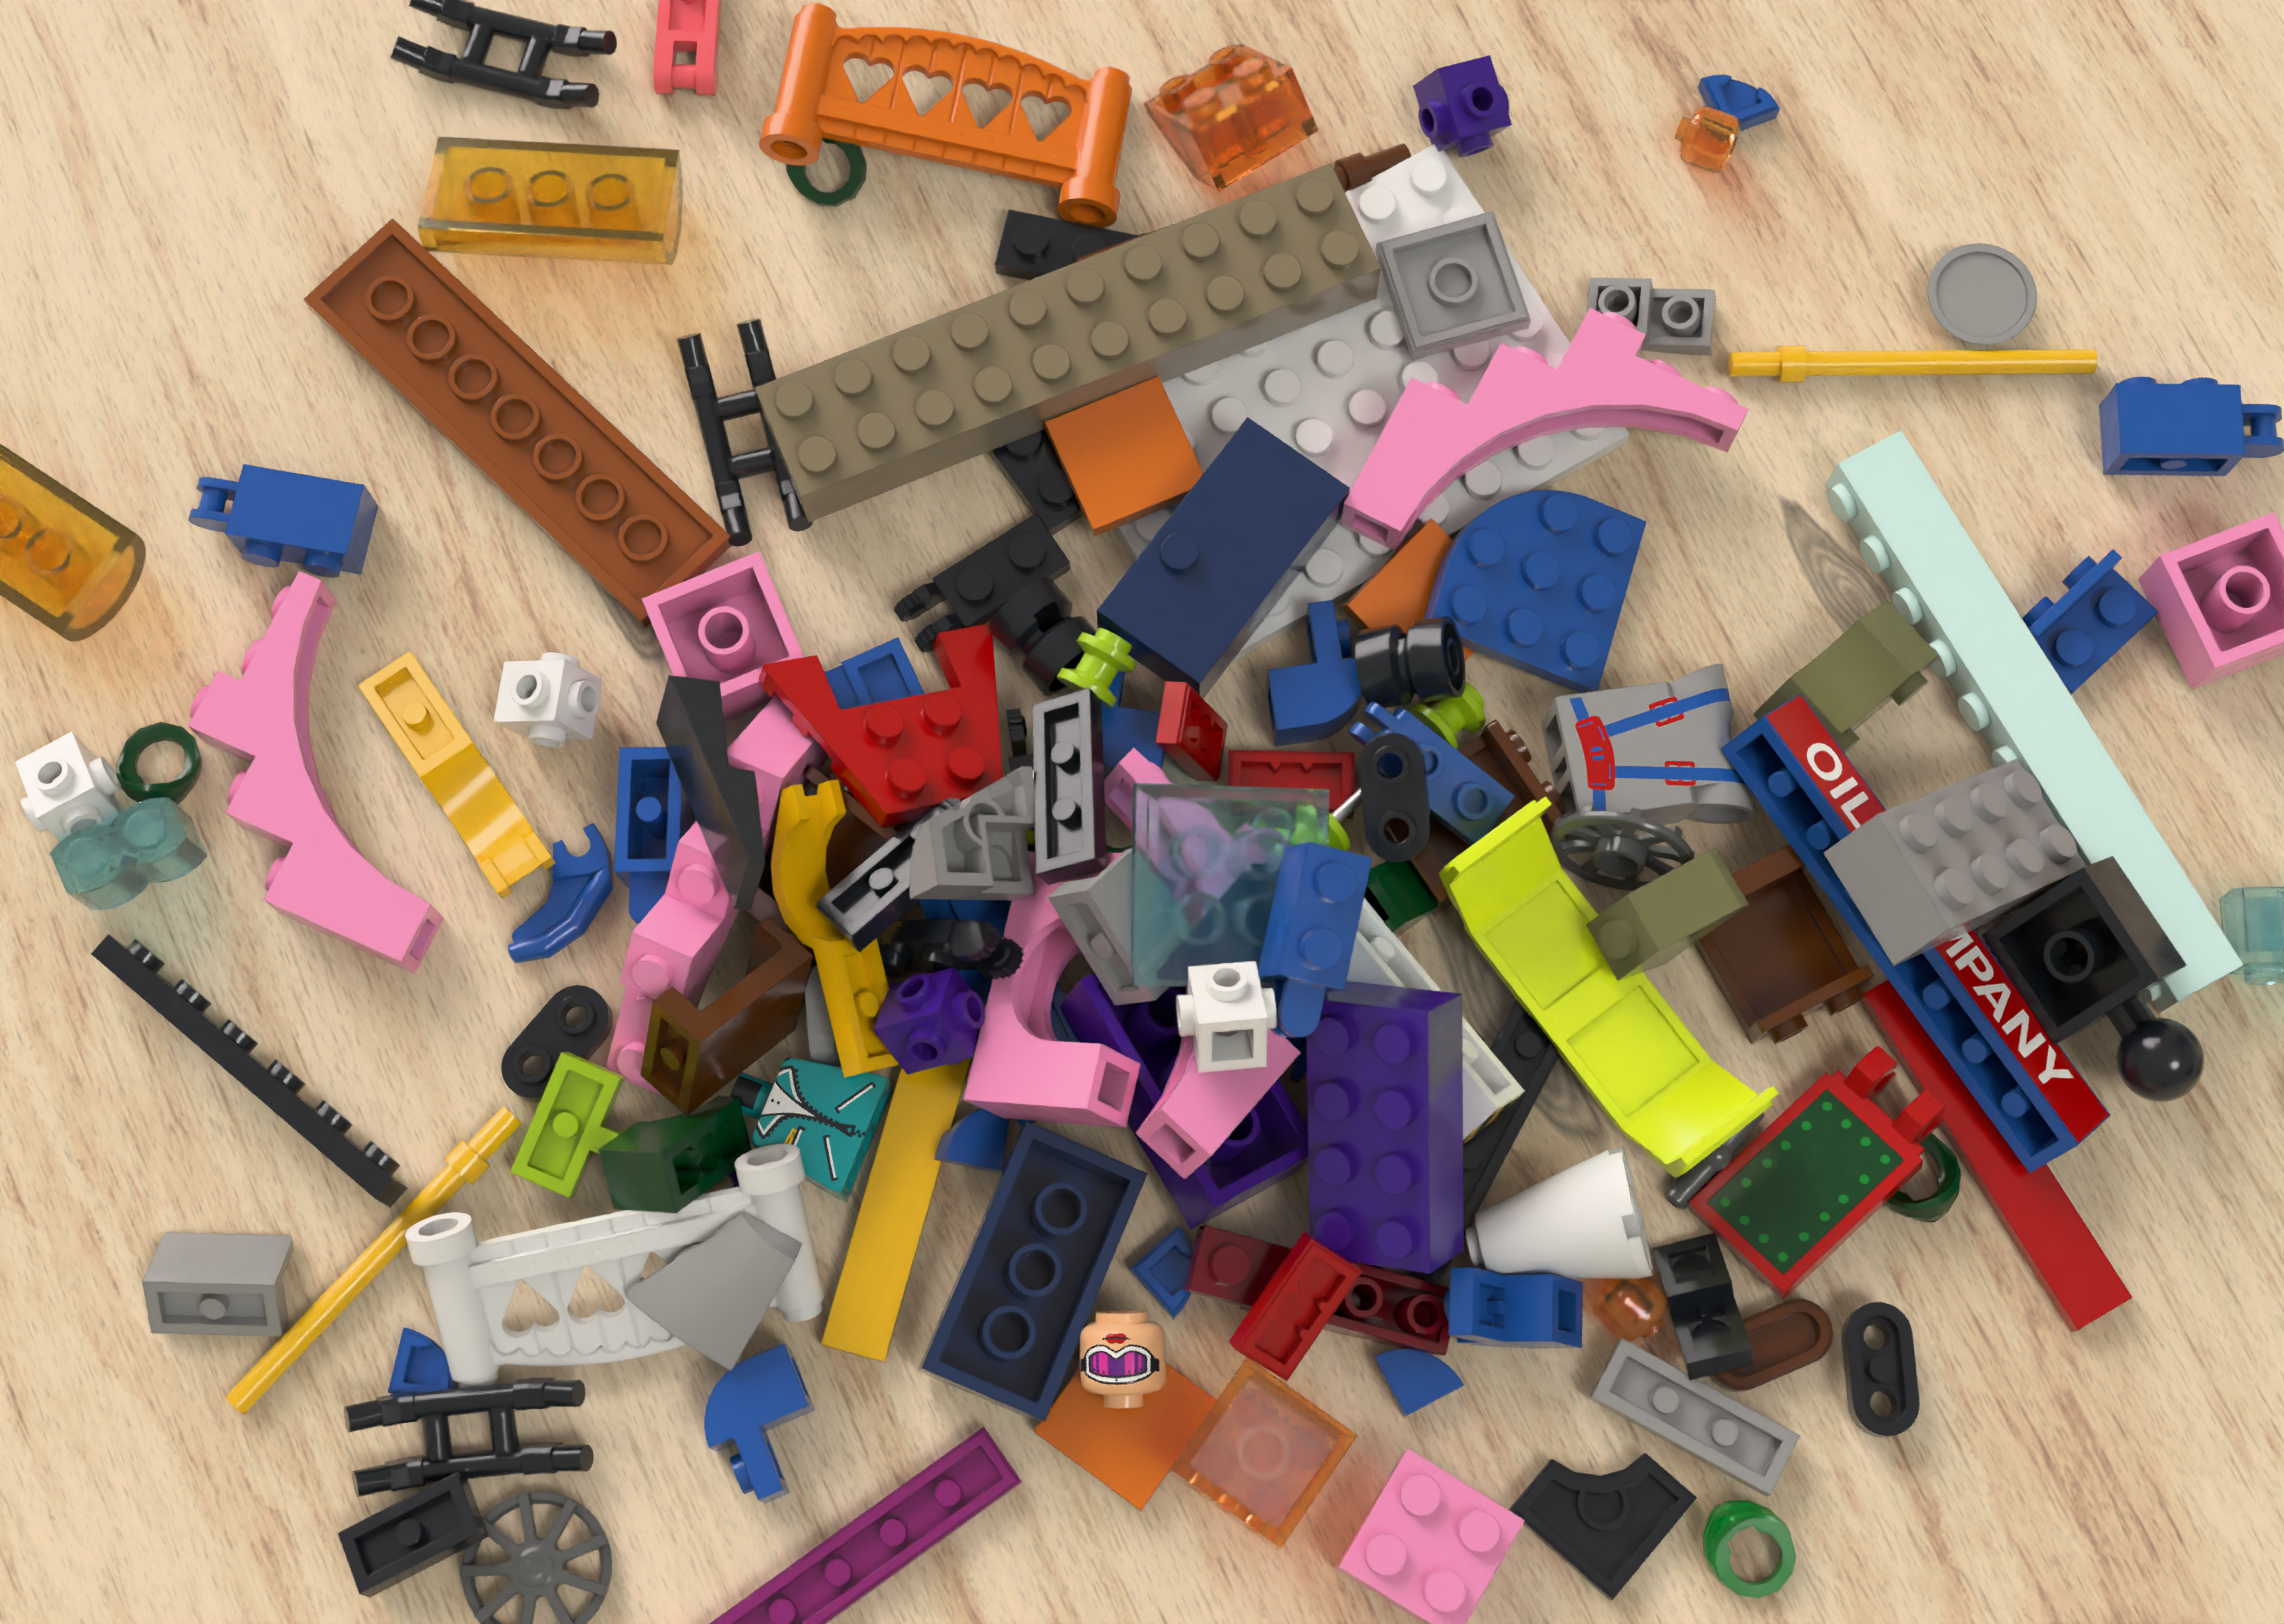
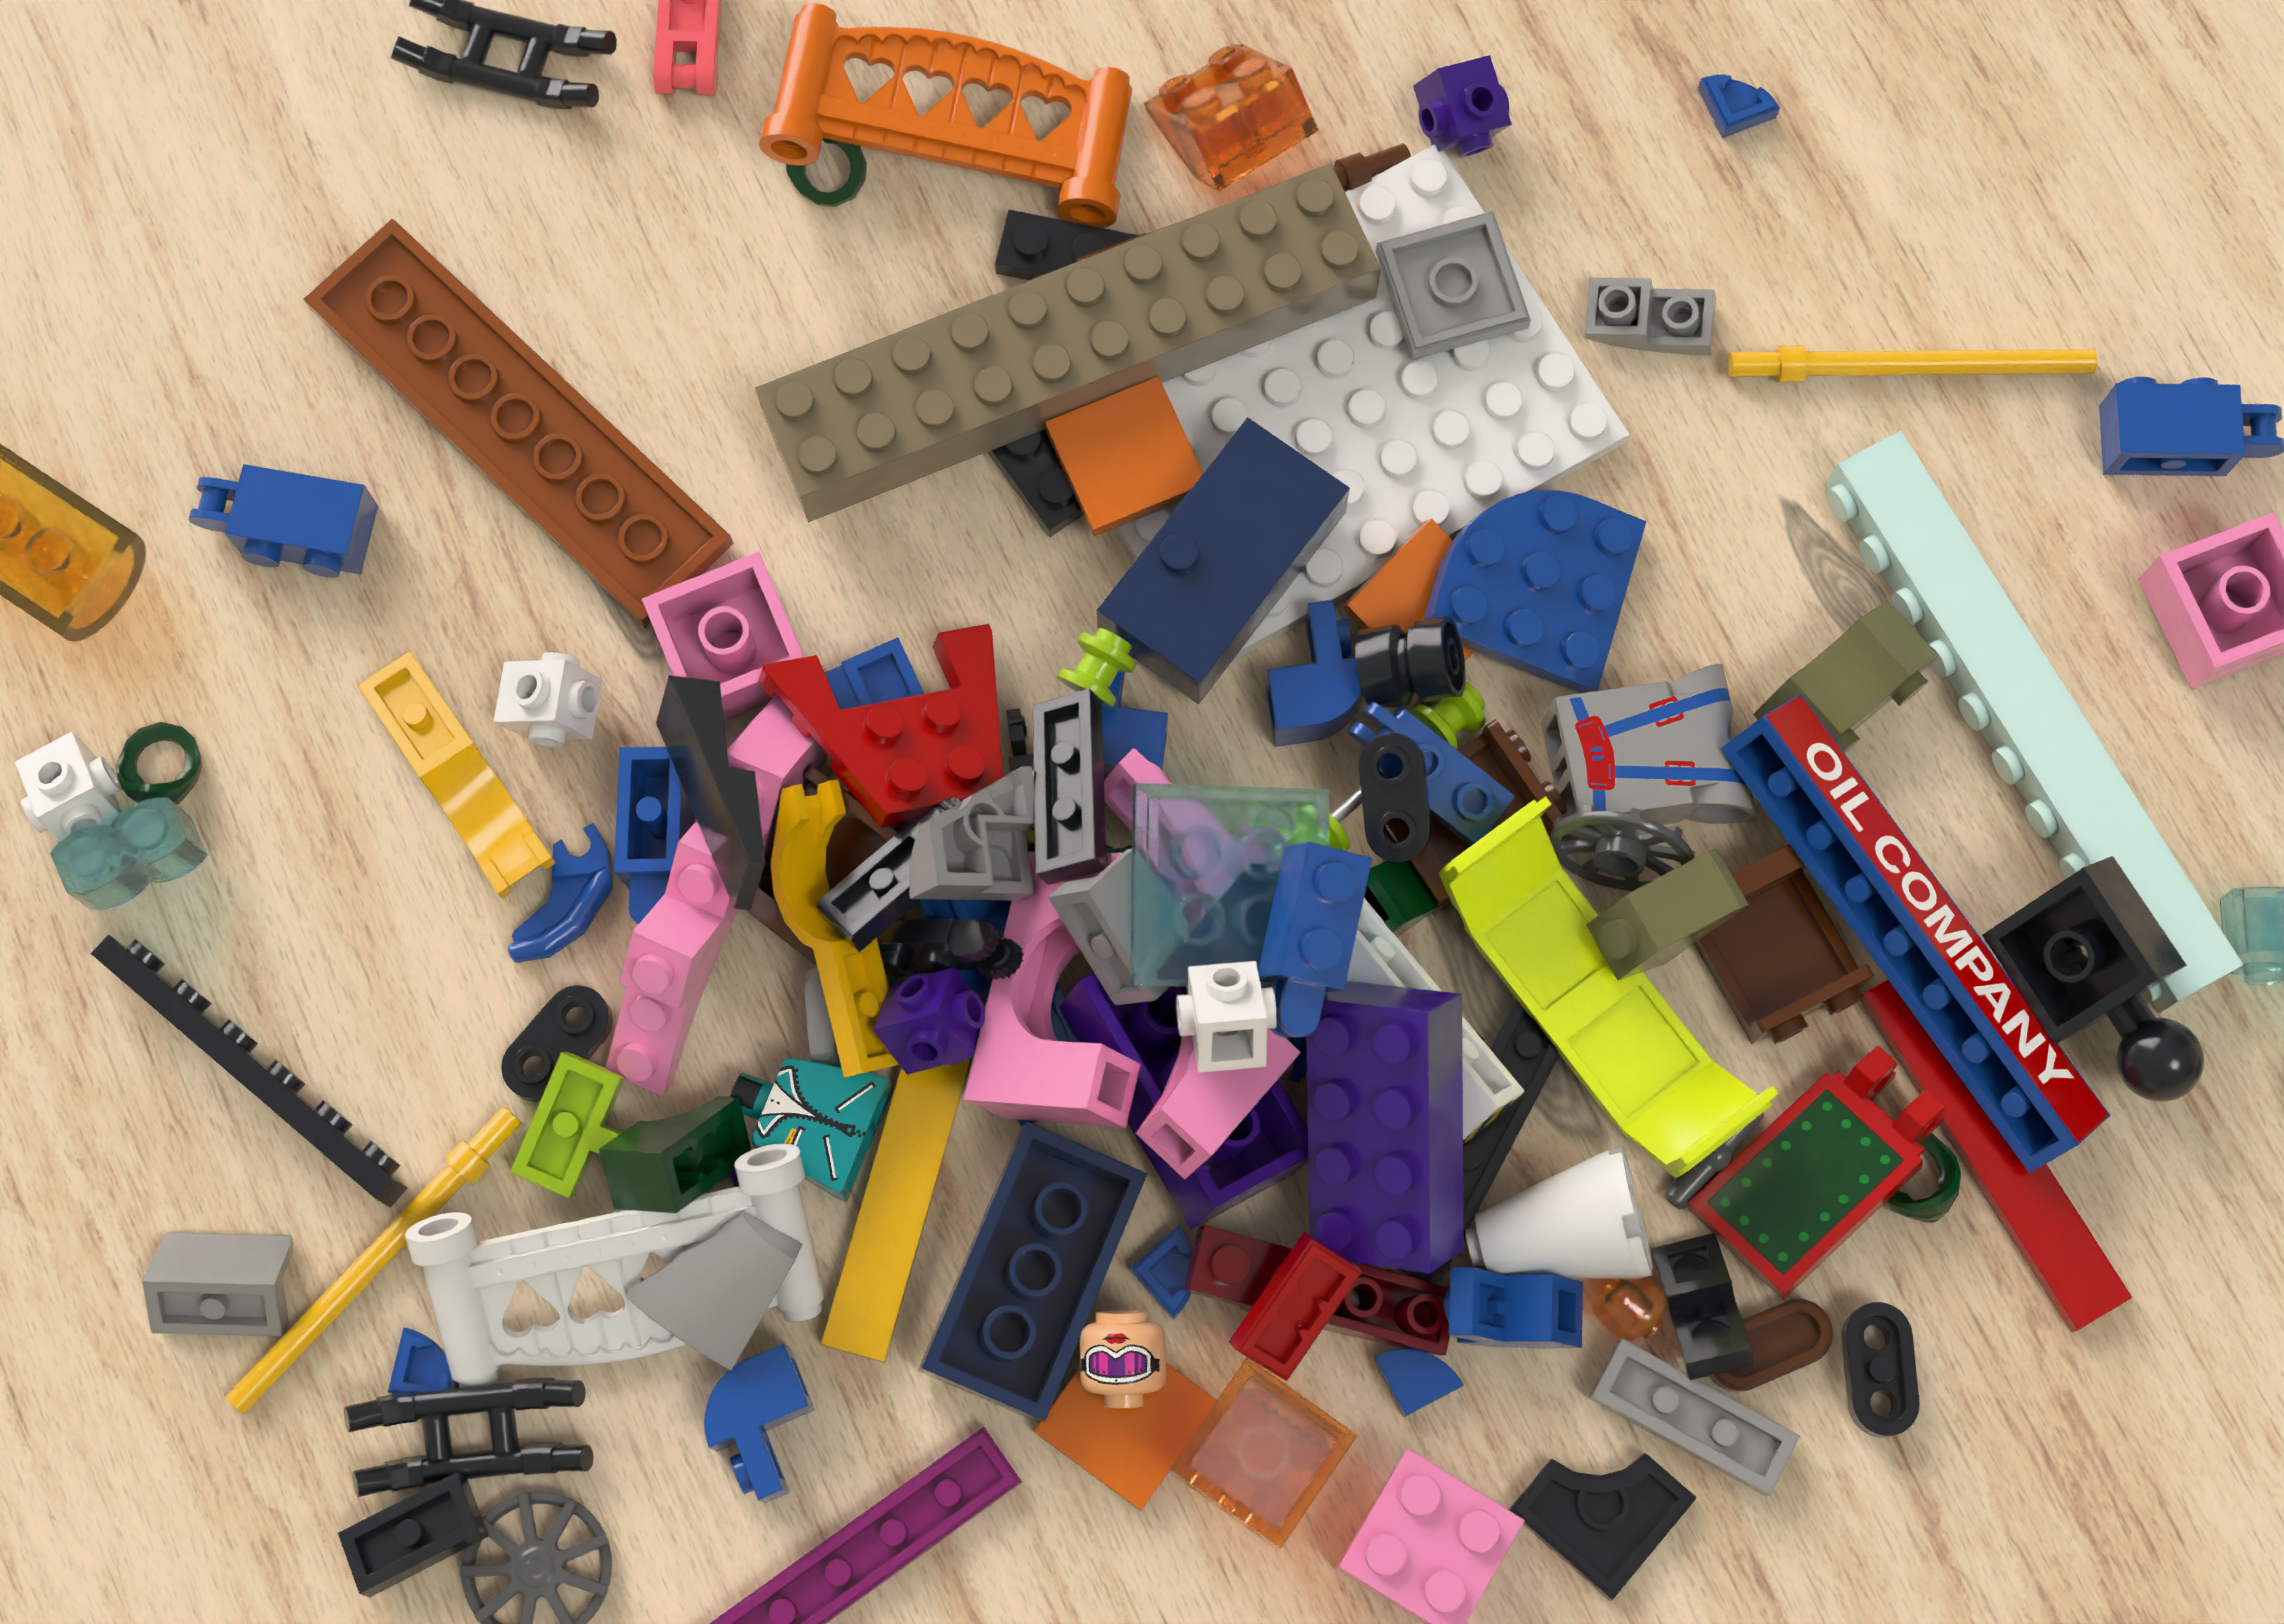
bright pink arch [188,571,444,974] -> none
clear yellow brick [417,137,683,265] -> none
reddish brown panel [640,918,813,1116] -> none
black piece [677,318,813,547] -> none
black hinge [894,513,1071,653] -> none
blue tile [934,1108,1009,1172] -> none
black wheel [989,577,1097,696] -> none
red plate [1155,681,1228,782] -> none
red plate [1227,750,1355,819] -> none
bright pink arch [1340,308,1748,551] -> none
clear orange piece [1675,105,1741,173] -> none
green piece [1703,1500,1796,1598] -> none
light grey brick [1824,758,2086,966] -> none
light grey piece [1928,243,2037,345] -> none
blue bracket [2022,549,2158,695] -> none

